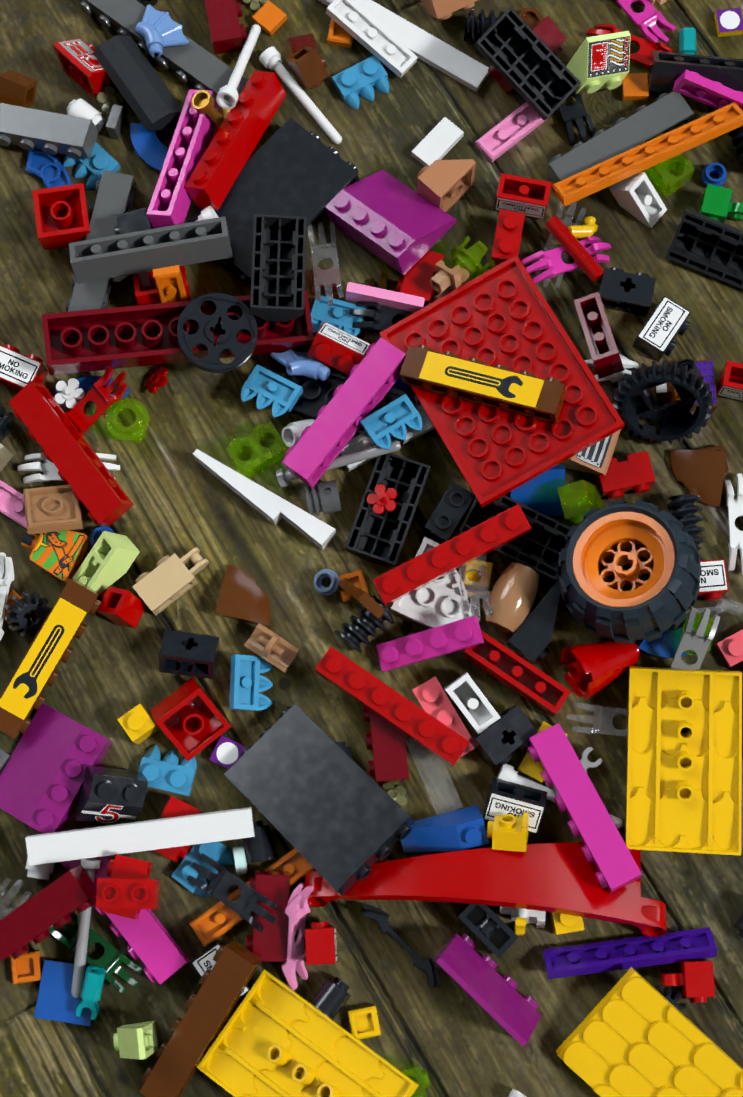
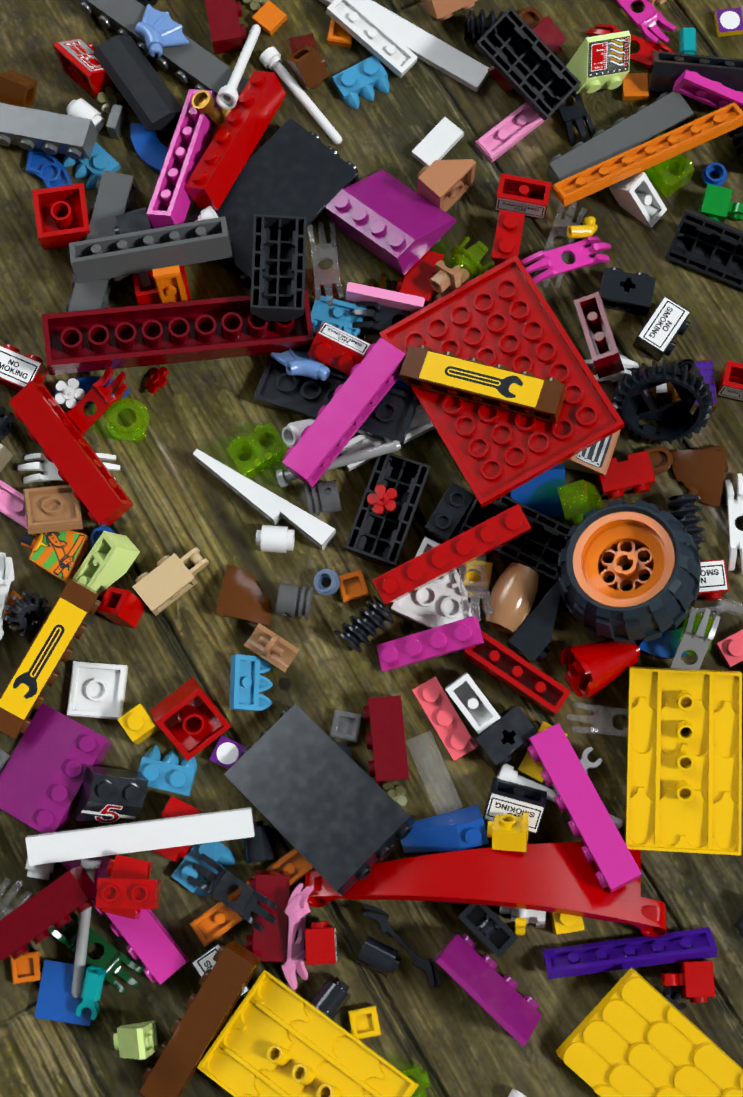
black brick [159,630,219,679] -> none
black wedge [177,293,258,373] -> none
light aqua tile [233,846,248,875] -> none
dark azure plate [241,364,303,418] -> none
red brick [315,646,470,768] -> none
reddish brown tile [338,578,385,621] -> none
dark azure plate [360,394,422,450] -> none
red axle [546,216,604,281] -> none
none -> white tile [67,661,128,720]
none -> white brick [256,525,295,553]
none -> dark grey piece [276,583,314,620]
none -> flat silver tile [330,710,362,742]
none -> black brick [356,936,401,977]
none -> reddish brown tile [642,446,673,475]

